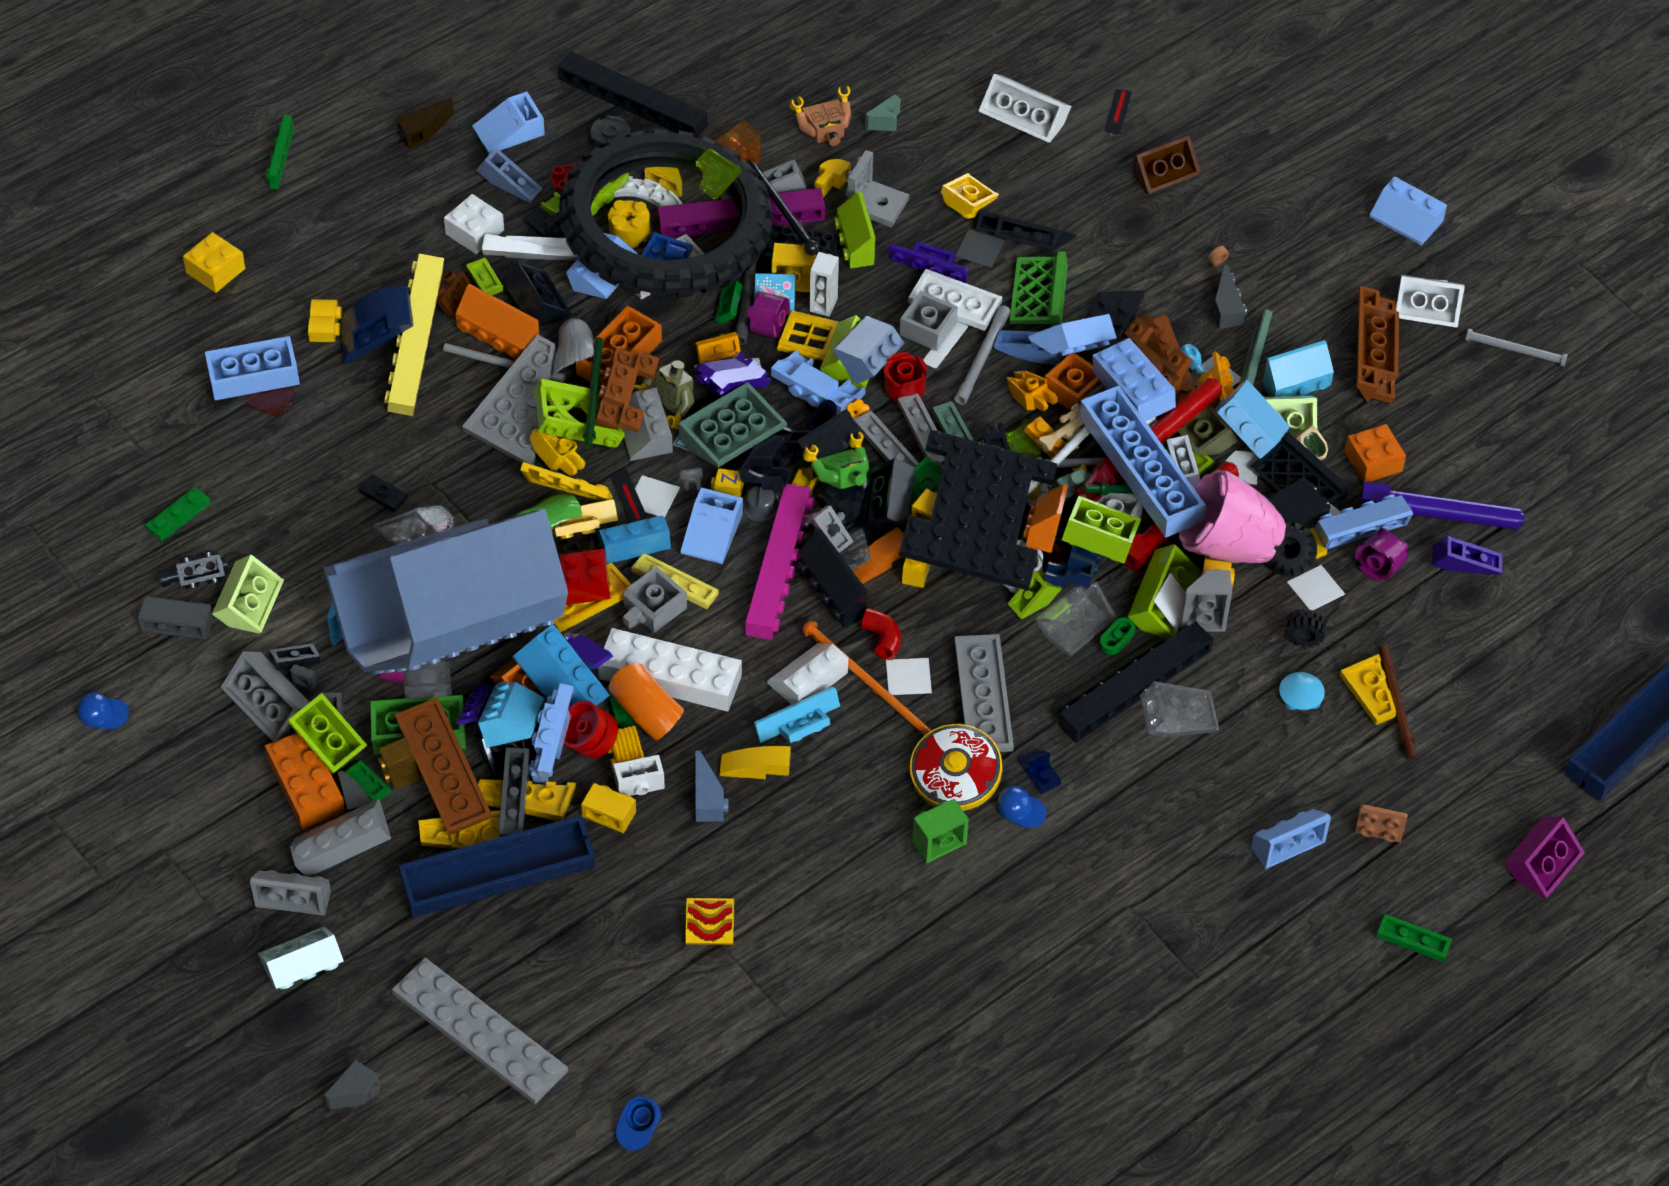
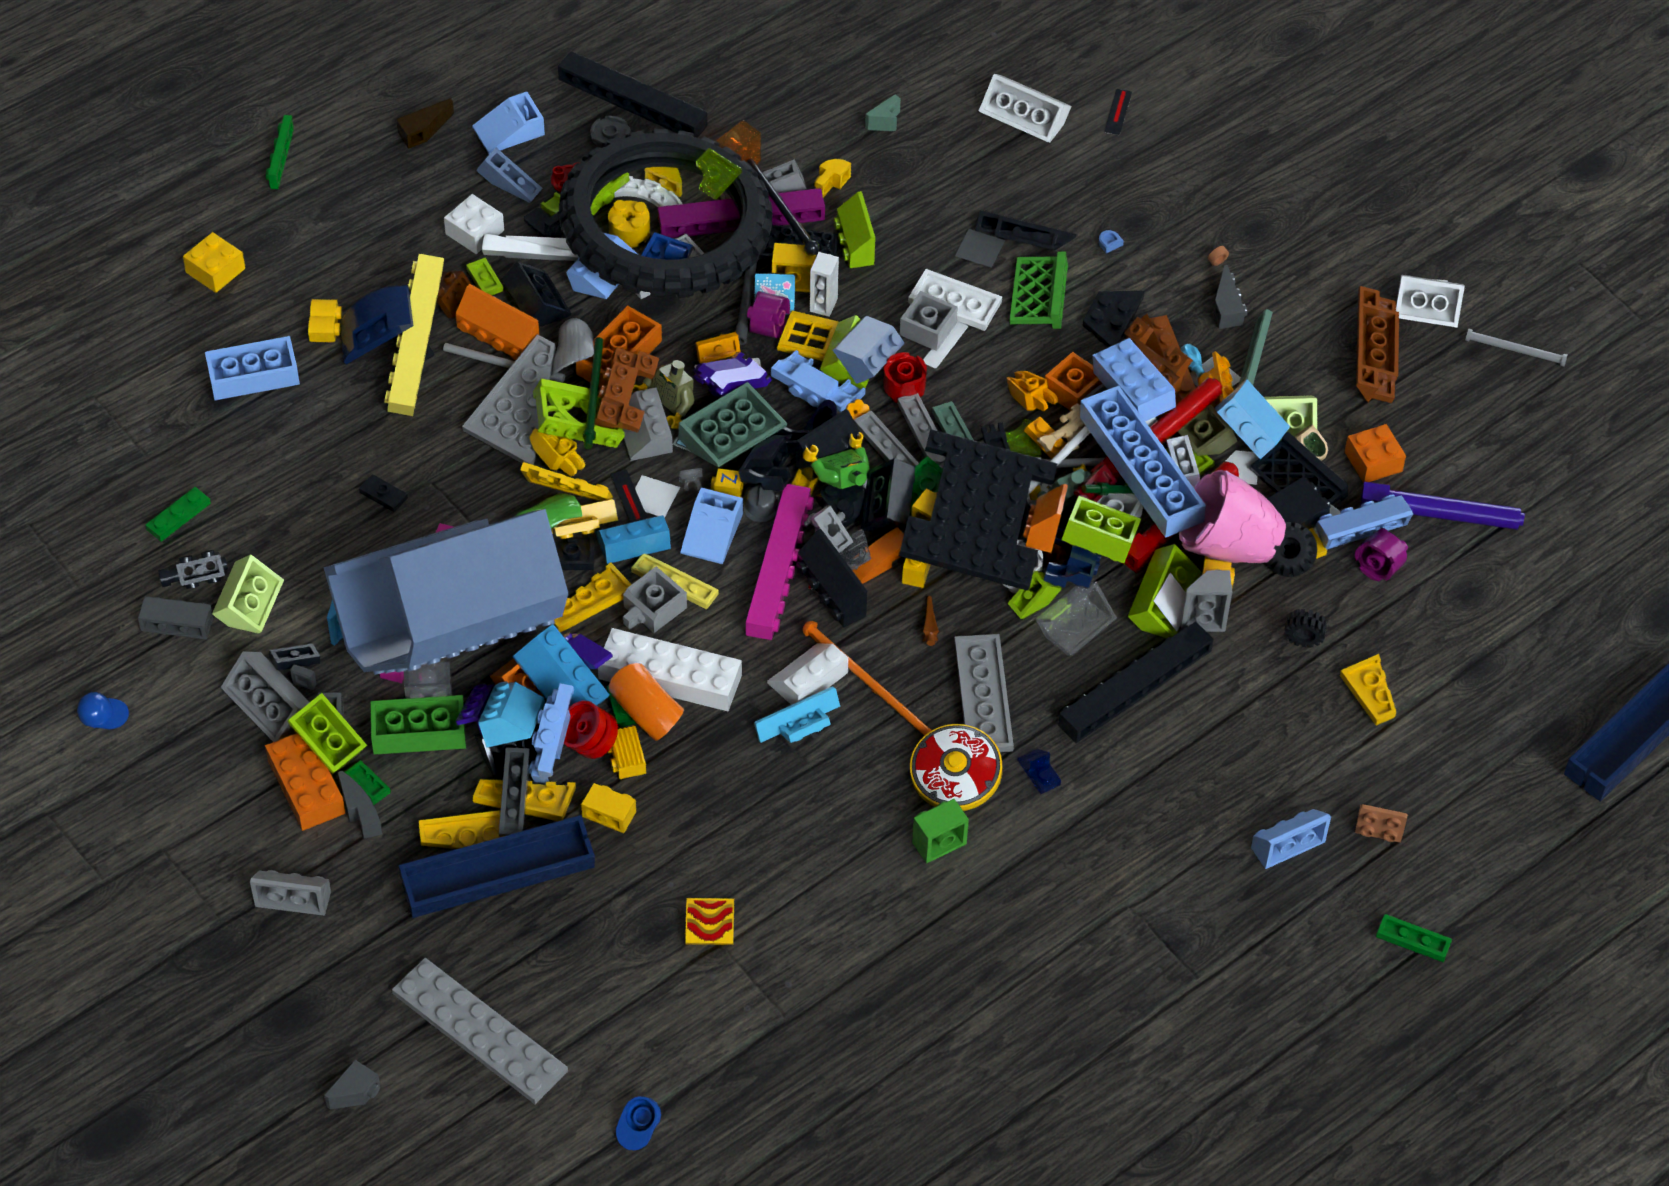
piece [245,387,296,418] -> none
light aqua slope [258,926,343,989] -> none
light grey slope [290,799,391,877] -> none
clear slope [374,505,456,545] -> none
pearl gold brick [378,738,420,790] -> none
dark orange plate [395,697,492,835] -> none
red brick [560,549,611,605] -> none
white brick [613,755,665,796] -> none
sand blue slope [695,751,728,822] -> none
green plate [715,280,742,324] -> none
yellow slope [720,746,791,779] -> none
nougat torso [789,86,851,146] -> none
light grey bracket [845,150,909,227] -> none
red cylinder [861,608,902,660] -> none
white sticker [886,658,932,695] -> none
dark purple bracket [889,241,968,283] -> none
yellow slope [941,173,999,219] -> none
light grey piece [954,305,1011,405] -> none
medium blue slope [994,330,1062,365] -> none
blue cap [997,786,1047,828] -> none
light blue slope [1028,314,1117,356] -> none
green plate [1099,617,1136,655] -> none
reddish brown slope [1133,135,1201,194] -> none
clear slope [1140,681,1219,737] -> none
medium azure slope [1263,340,1334,397] -> none
medium azure dish [1279,672,1325,710] -> none
white sticker [1287,565,1345,610] -> none
light blue slope [1369,177,1447,246] -> none
copper bar [1379,645,1416,760] -> none
dark purple slope [1432,536,1502,575] -> none
magenta slope [1505,817,1585,898] -> none
none -> dark orange piece [923,596,939,646]
none -> medium blue tile [1098,230,1124,253]

